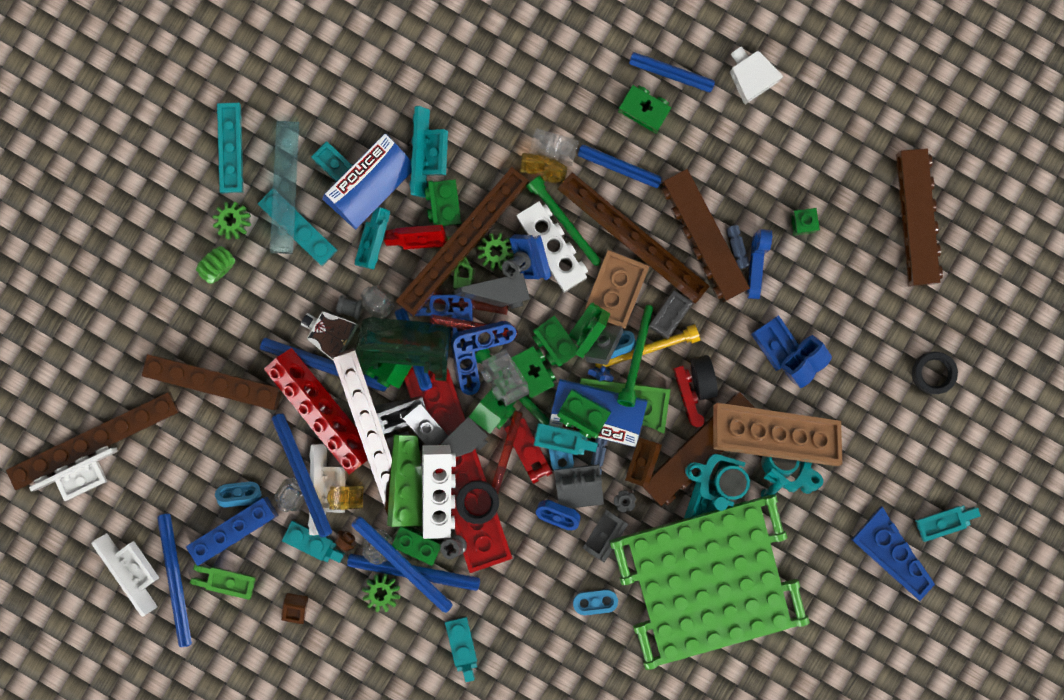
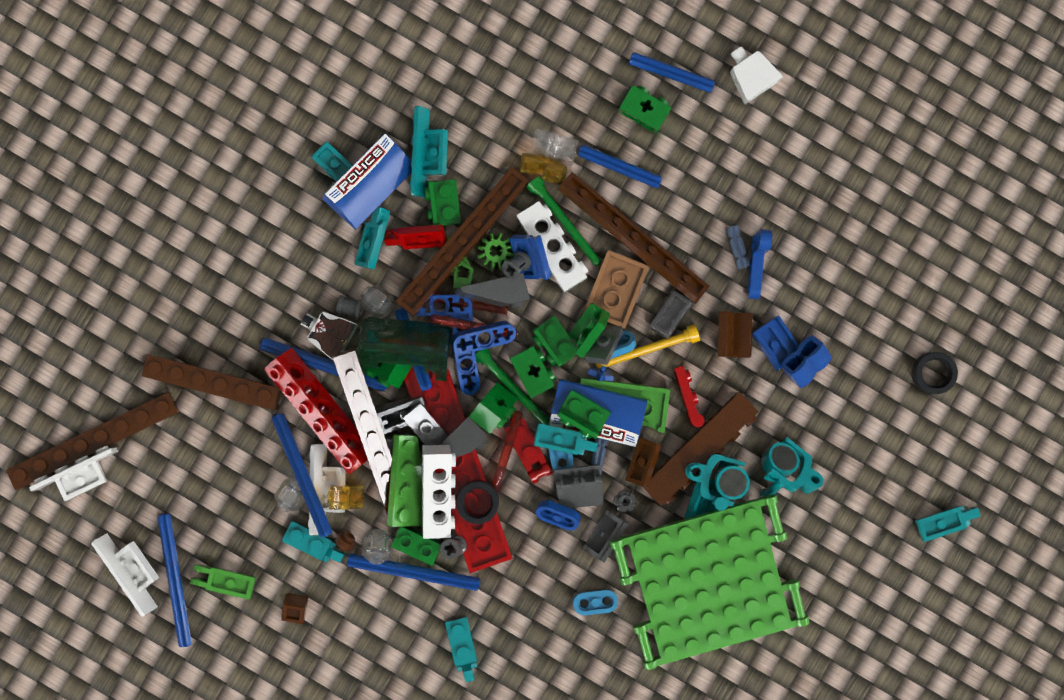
blue brick [186,497,279,566] -> none
bright green gear [196,246,235,284] -> none
bright green gear [212,202,251,240] -> none
dark azure plate [215,482,261,507] -> none
teal plate [217,103,244,194] -> none
teal plate [258,188,338,267] -> none
clear light blue tile [270,121,299,254] -> none
blue axle [352,517,453,613] -> none
bright green gear [362,574,401,612] -> none
clear brick [481,349,529,406] -> none
green piece [617,304,653,407] -> none
reddish brown brick [661,169,750,302] -> none
black tyre [690,355,718,400] -> none
medium nougat plate [713,403,842,466] -> none
green brick [790,208,820,236] -> none
blue wing [851,506,935,601] -> none
reddish brown brick [896,148,943,287] -> none
none -> reddish brown panel [718,311,753,358]

